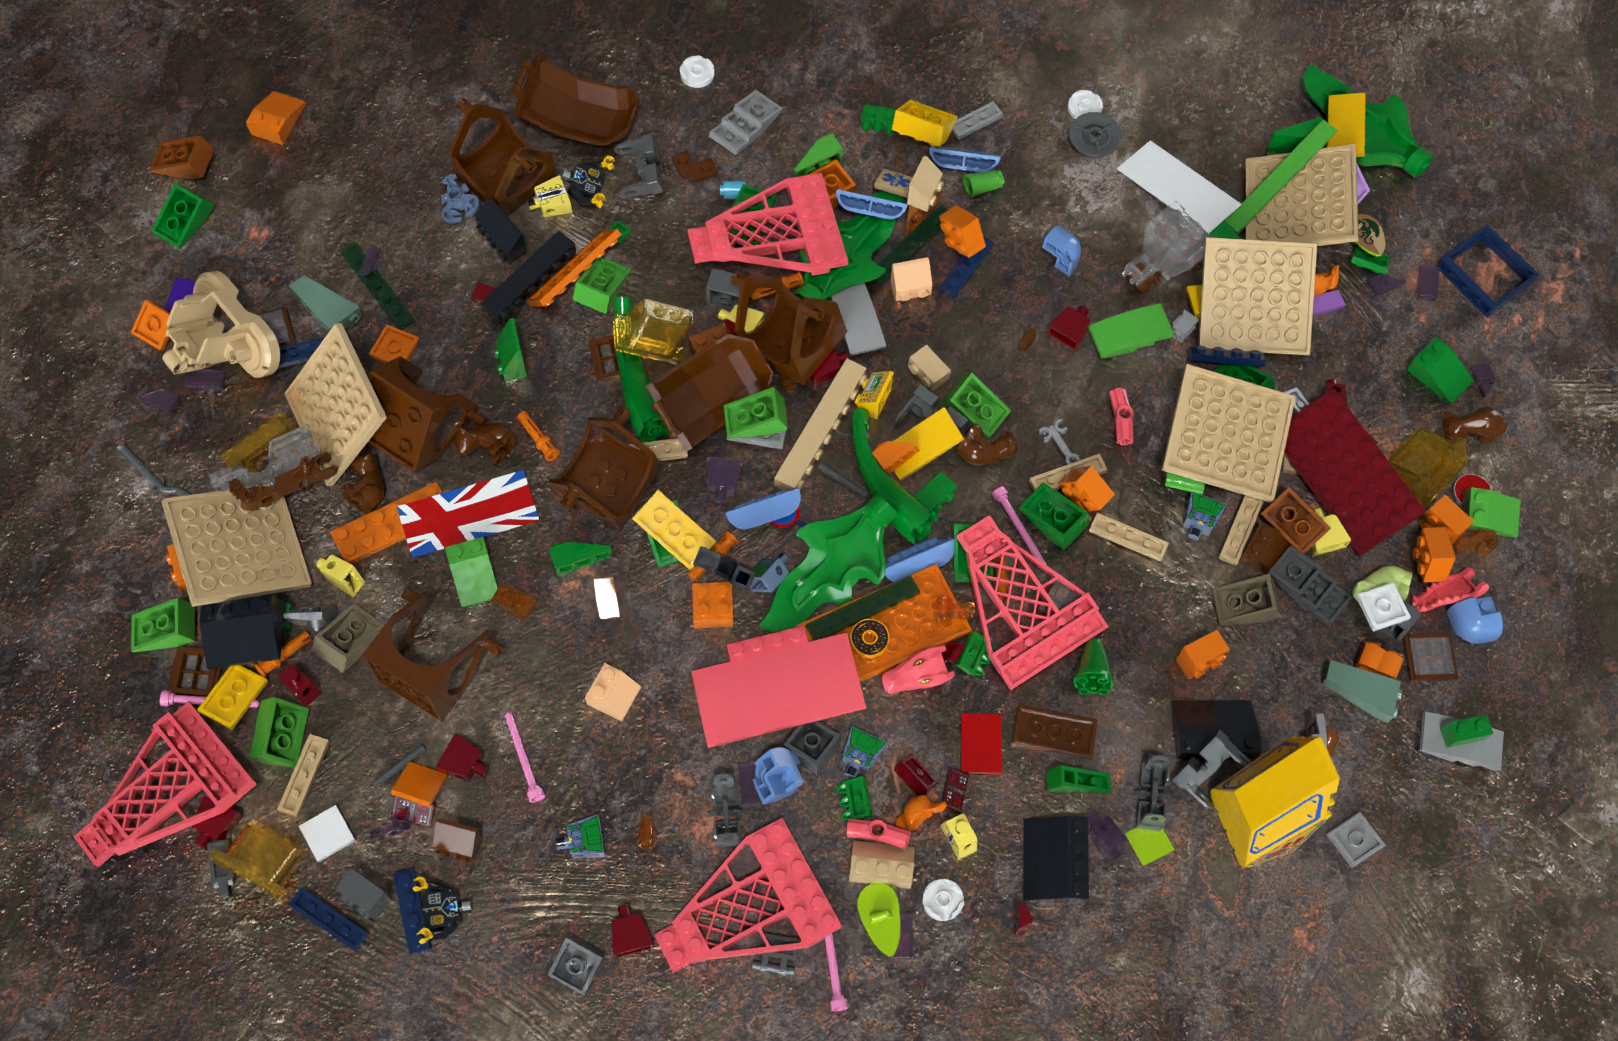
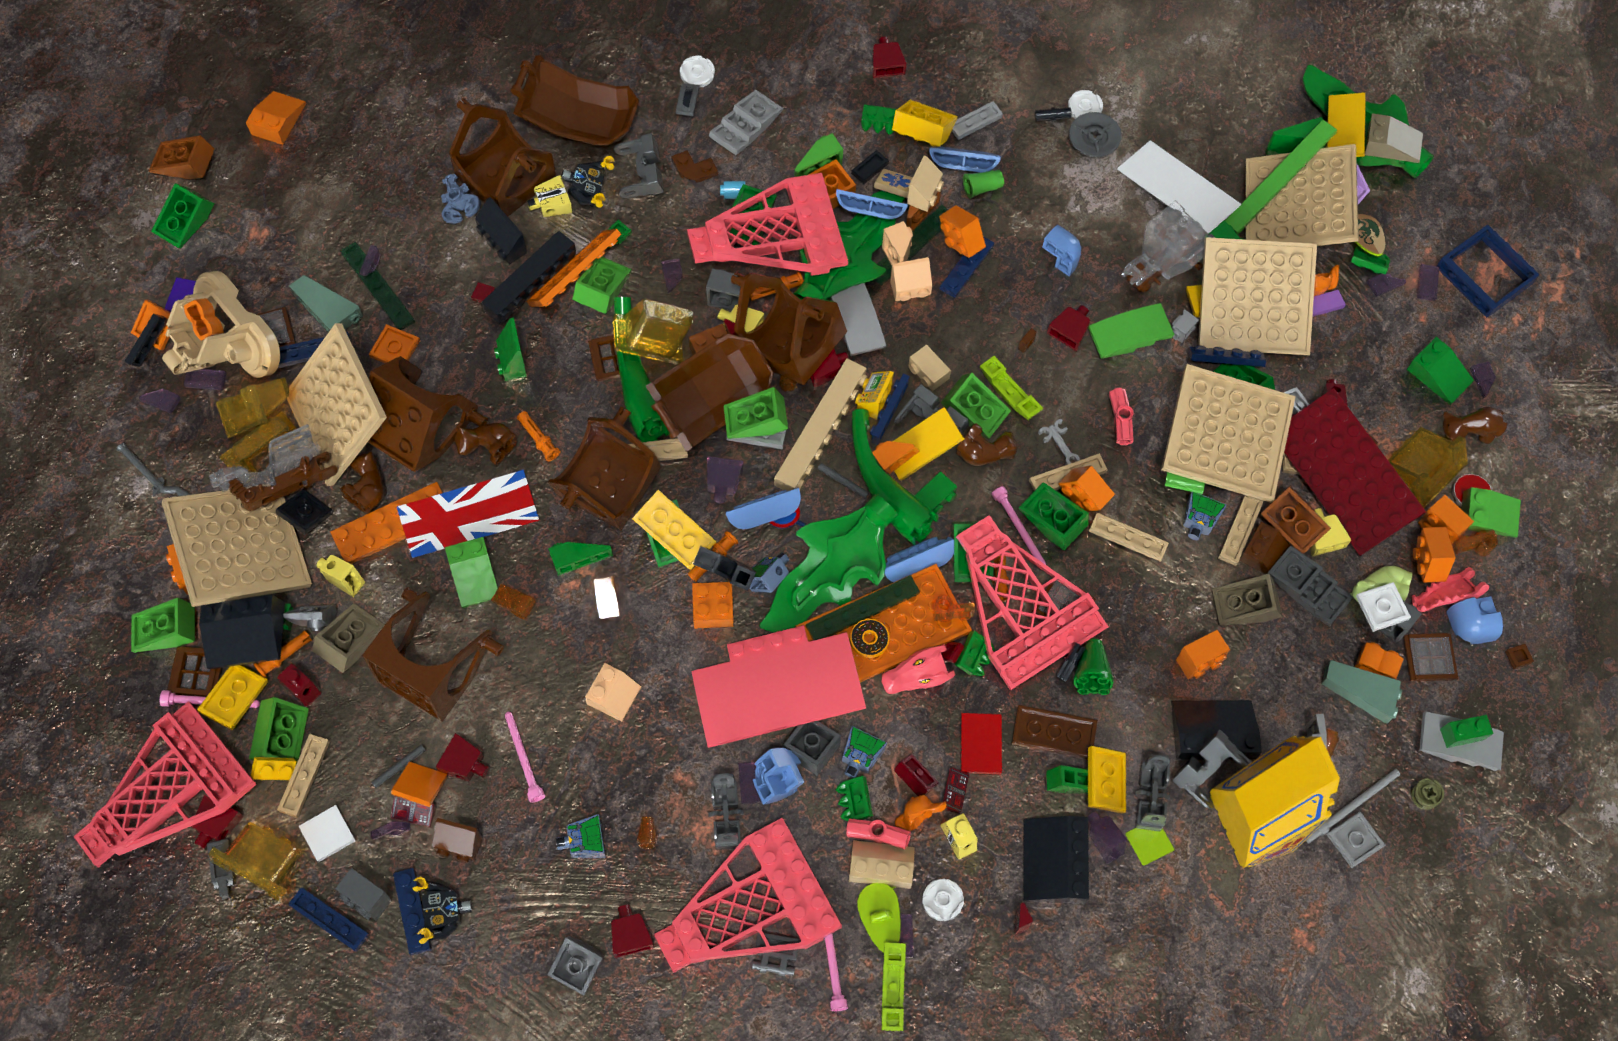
none -> black tile [125,313,168,367]
none -> orange brick [184,298,224,341]
none -> clear yellow windscreen [216,377,289,438]
none -> yellow plate [250,757,296,780]
none -> black plate [276,489,332,535]
none -> clear purple tile [661,258,683,293]
none -> dark grey slope [676,83,700,116]
none -> black tile [851,150,889,185]
none -> dark blue plate [870,373,910,445]
none -> dark red torso [872,36,906,78]
none -> light nougat slope [882,221,913,265]
none -> lime slope [882,943,906,1031]
none -> lime slope [980,356,1043,420]
none -> black pin [1035,107,1072,122]
none -> black axle [1057,642,1086,681]
none -> yellow tile [1088,746,1126,813]
none -> light grey bar [1305,769,1400,843]
none -> dark tan slope [1365,114,1423,163]
none -> olive wheel [1411,778,1444,810]
none -> reddish brown plate [1505,644,1534,669]

